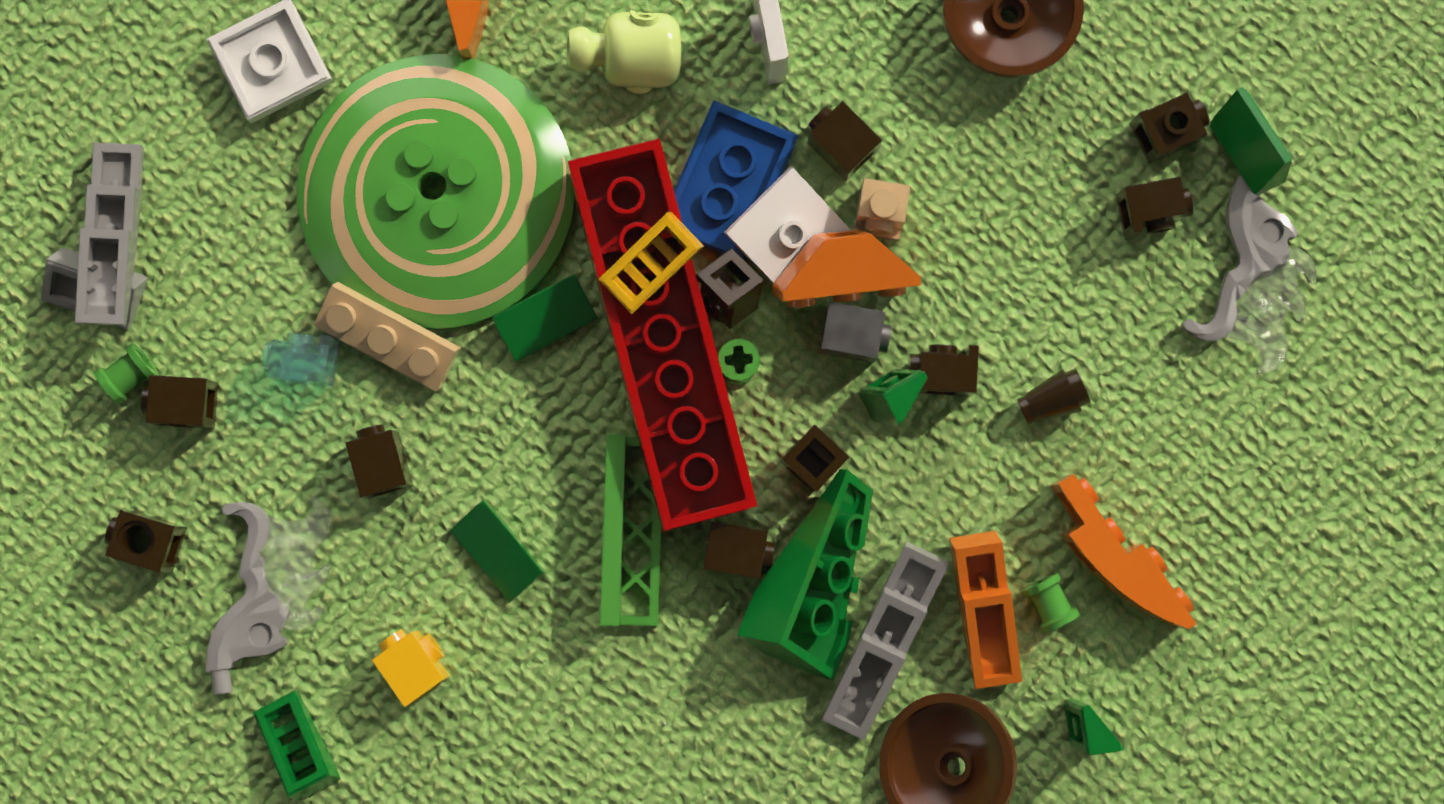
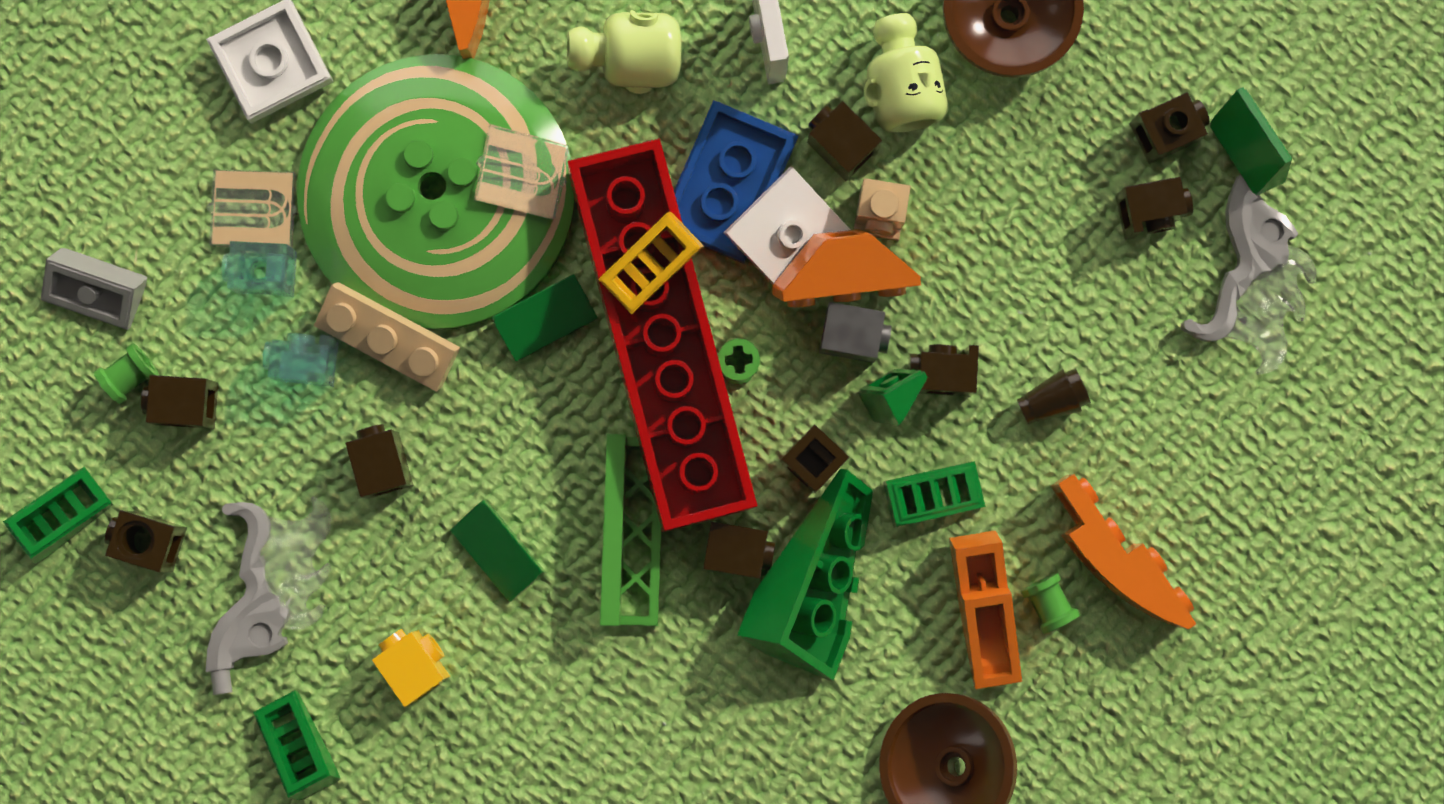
light grey slope [75,142,144,326] -> none
dark brown brick [696,249,764,329] -> none
light grey slope [821,541,949,740] -> none
green slope [1063,698,1124,756] -> none
none -> green slope [3,467,113,565]
none -> piece [207,169,299,249]
none -> clear light blue brick [221,241,297,297]
none -> clear piece [474,124,569,220]
none -> yellowish green piece [864,13,948,133]
none -> green slope [883,461,986,528]

